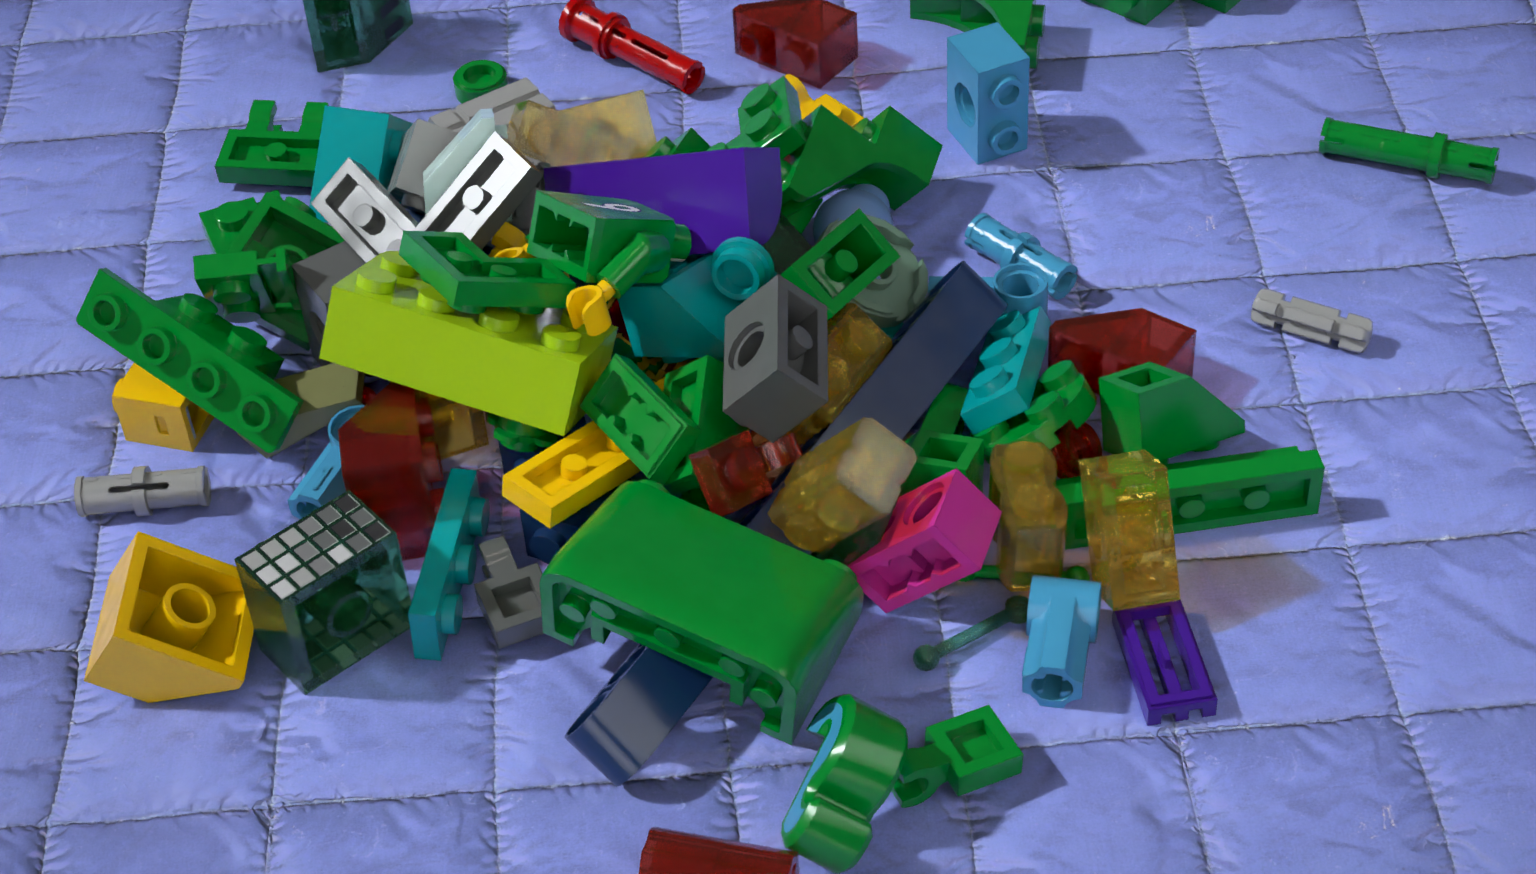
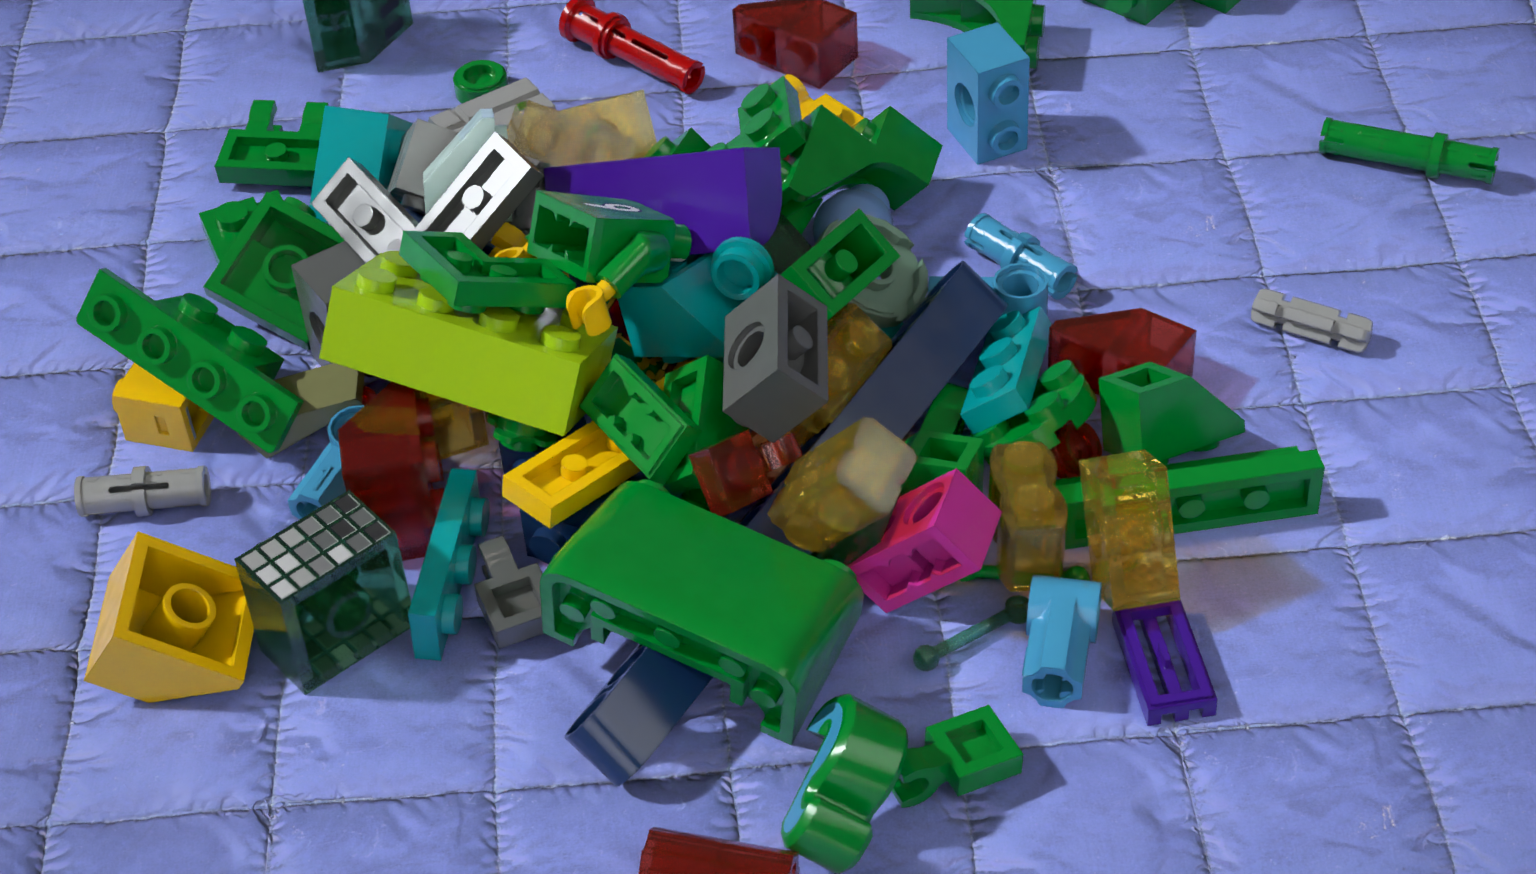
green plate [193,247,301,323] -> none

